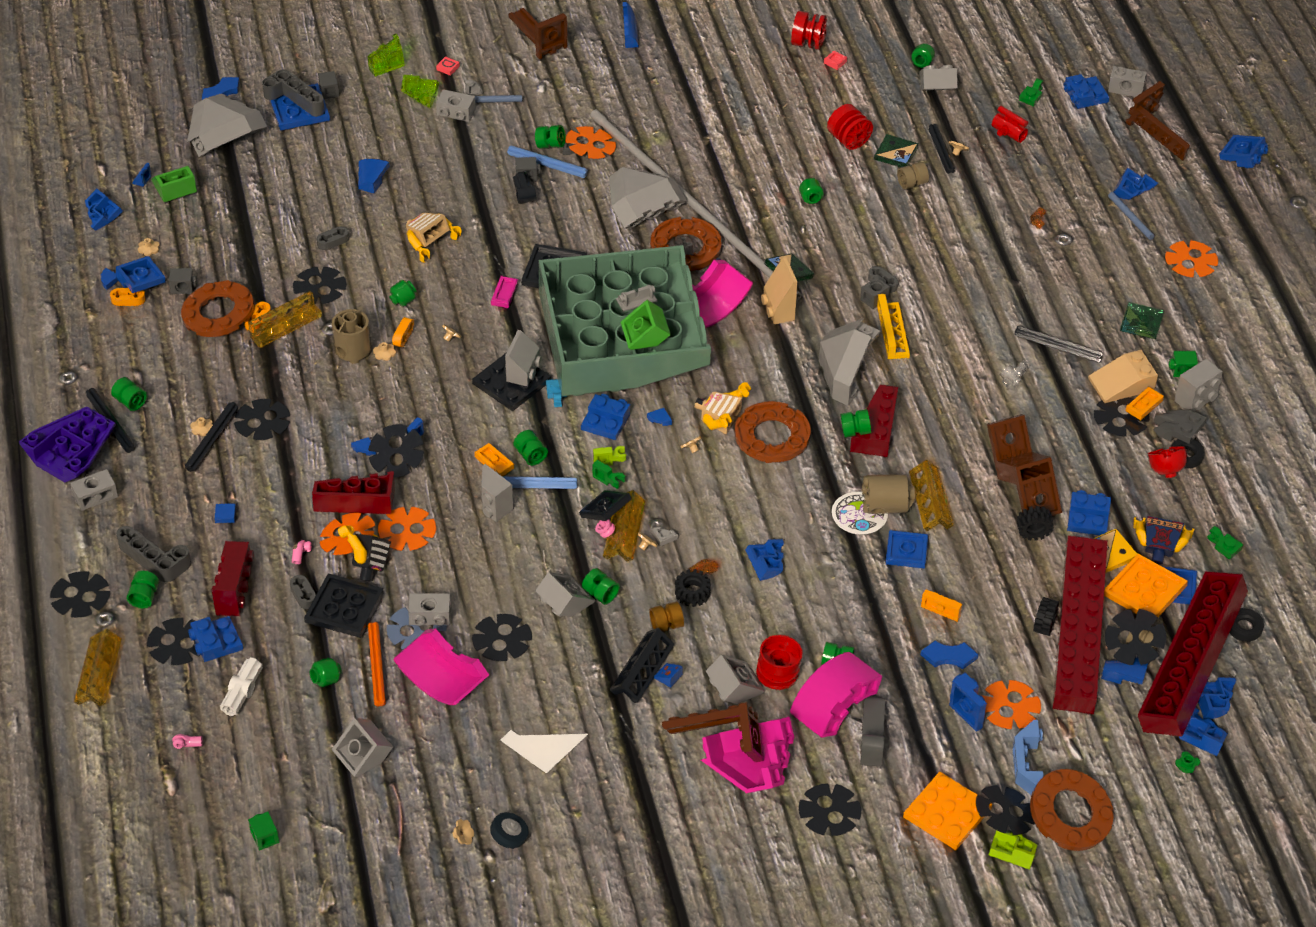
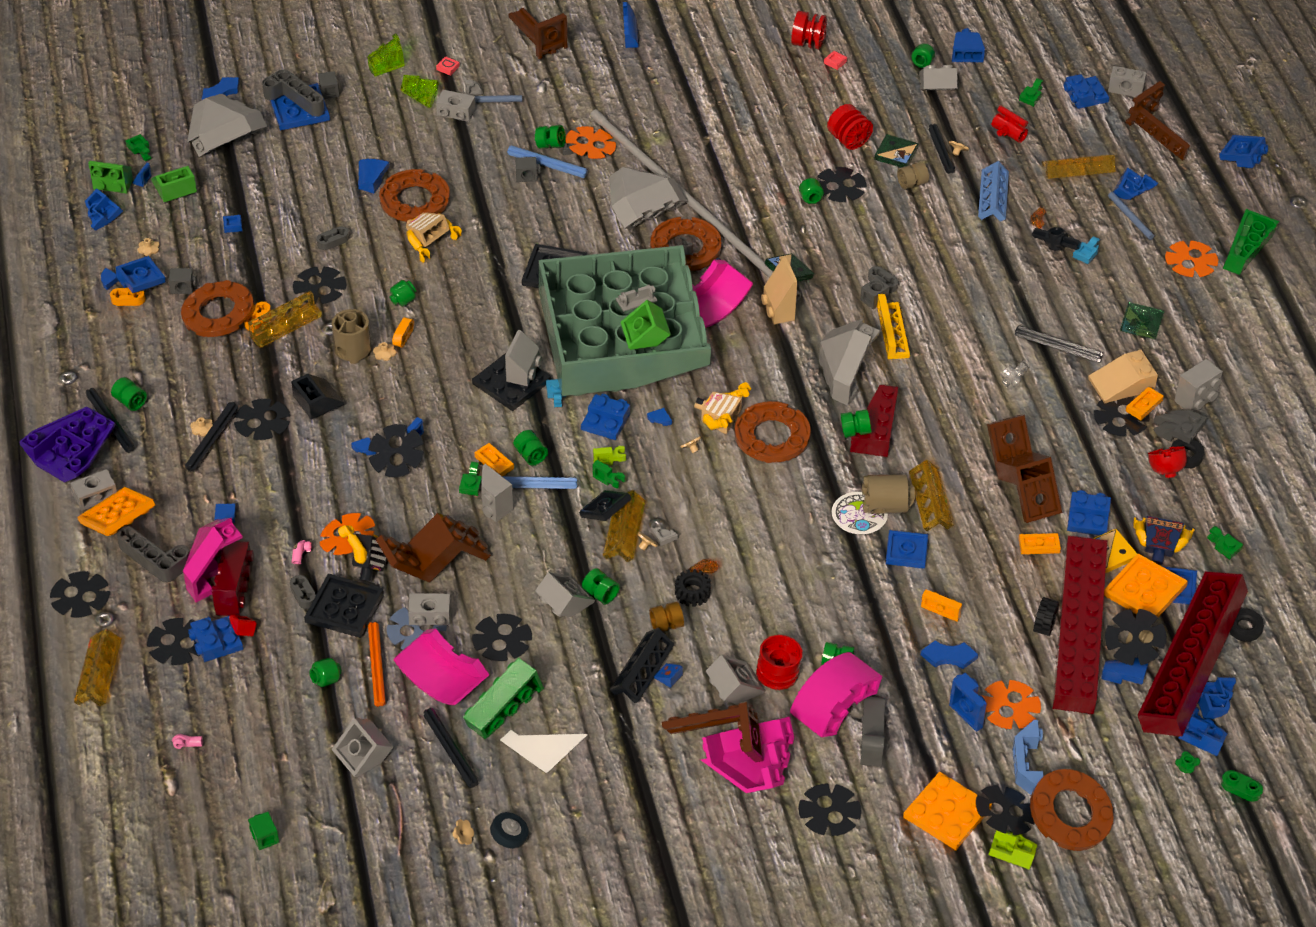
green wheel [126,571,159,609] -> none
white piece [220,657,263,717] -> none
dark red wedge [312,471,395,514] -> none
orange piece [378,507,436,551] -> none
tan plant [442,324,462,341] -> none
dark pink tile [491,276,518,308] -> none
black piece [513,172,537,204] -> none
bright pink bush [595,519,615,538] -> none
blue slope [745,539,784,581] -> none
black tyre [1016,506,1054,541] -> none
green brick [1169,351,1198,377] -> none
none -> light orange plate [77,487,155,536]
none -> bright green slope [88,161,133,193]
none -> green plate [125,134,151,162]
none -> dark pink panel [183,518,242,602]
none -> blue tile [223,215,242,233]
none -> red slope [229,615,257,636]
none -> black slope [291,374,344,420]
none -> reddish brown bracket [376,513,491,583]
none -> dark orange plate [379,169,450,222]
none -> black axle [423,708,478,788]
none -> green plate [459,462,482,496]
none -> wedge [463,657,544,739]
none -> black piece [817,167,867,202]
none -> blue torso [952,28,985,62]
none -> medium blue fence [978,161,1009,221]
none -> light orange plate [1018,533,1061,554]
none -> black axle [1032,227,1081,251]
none -> clear yellow fence [1042,155,1116,179]
none -> dark azure plate [1073,236,1100,264]
none -> green plate [1221,770,1263,802]
none -> green wedge [1223,209,1279,275]

